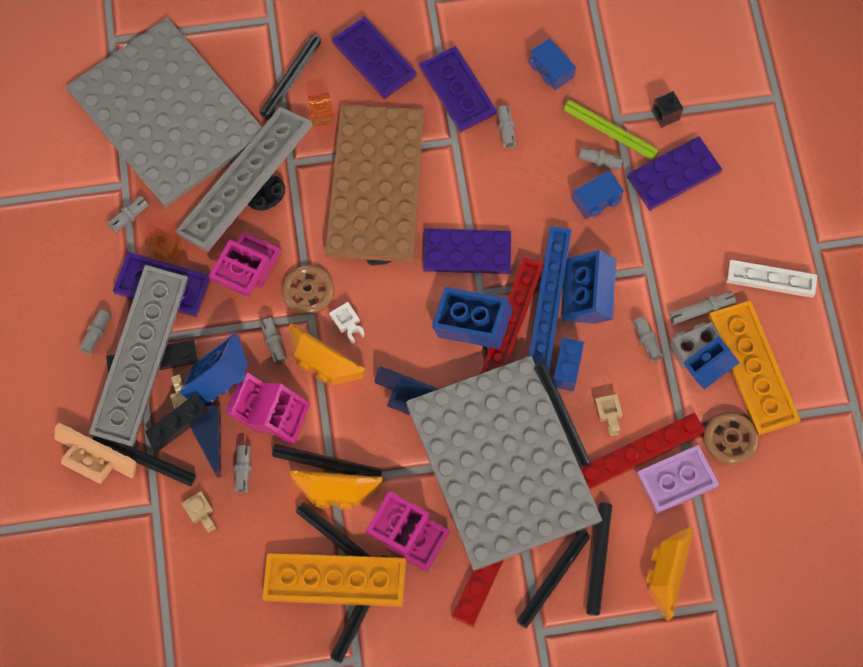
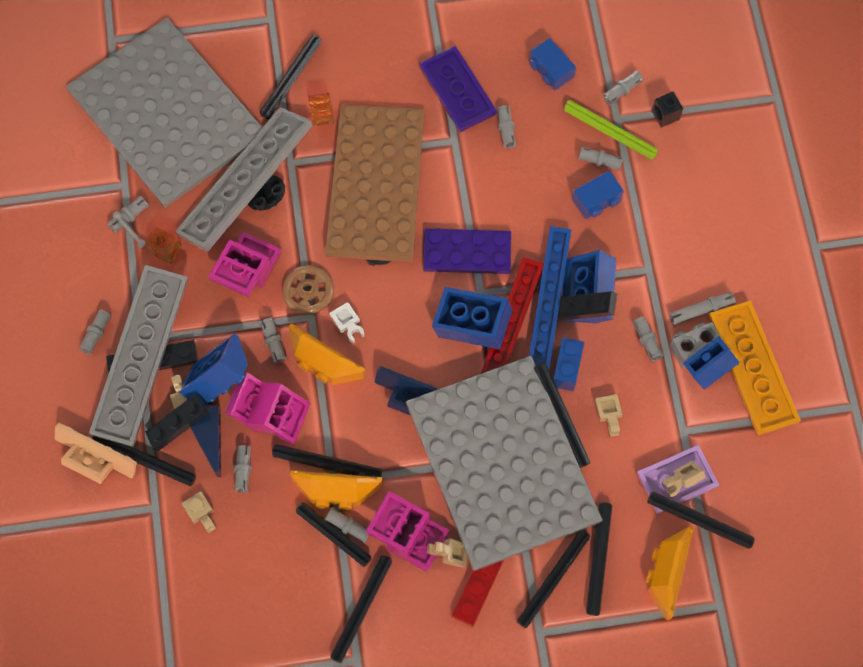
dark purple plate [113,252,211,318] -> none
light orange plate [262,553,406,607] -> none
dark purple plate [332,16,416,99] -> none
red plate [580,412,705,490] -> none
dark purple plate [627,136,722,211] -> none
medium nougat plate [704,412,758,465] -> none
white plate [727,260,817,298] -> none
none -> light grey hinge [113,211,146,248]
none -> light grey pin [325,507,369,543]
none -> tan plate [427,539,467,568]
none -> black plate [558,291,617,320]
none -> light grey pin [603,70,643,105]
none -> black axle [647,492,755,548]
none -> tan plate [662,461,706,497]

